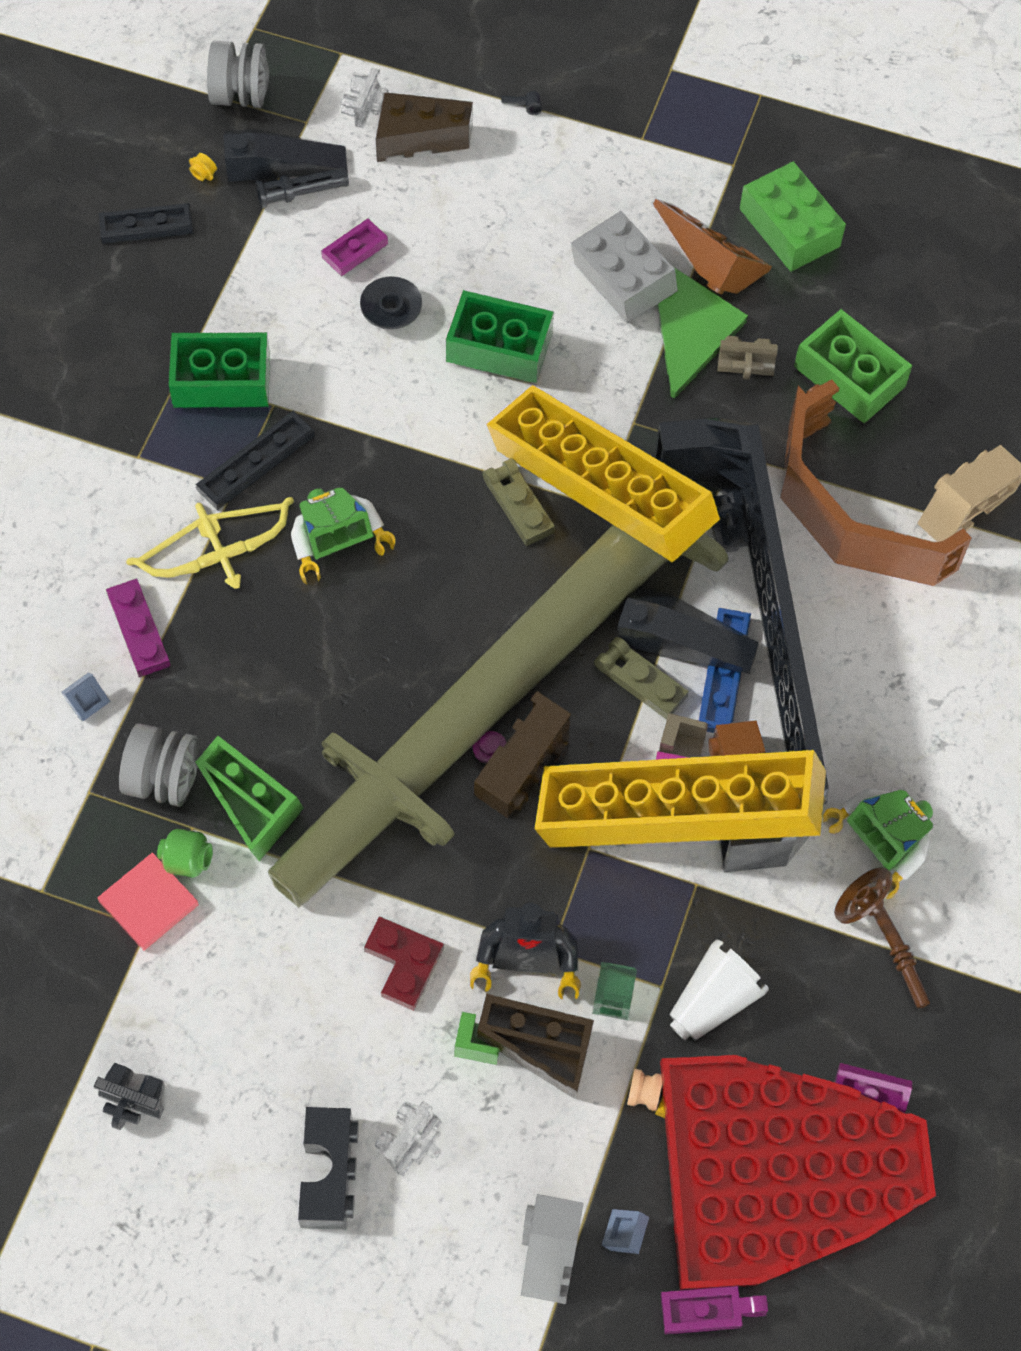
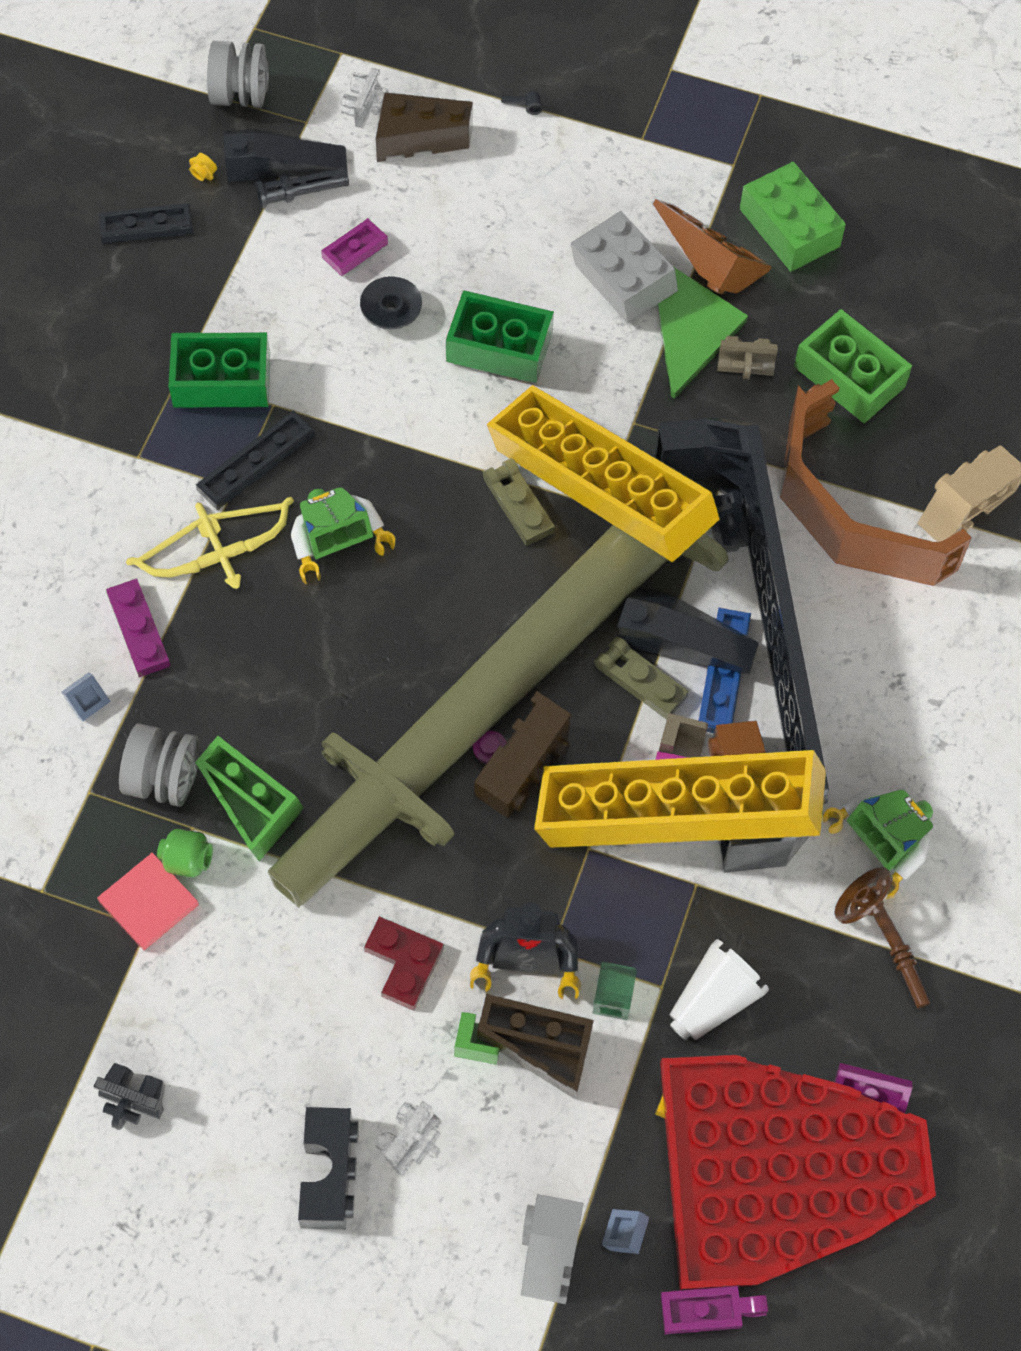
light nougat wheel [627,1069,662,1111] -> none

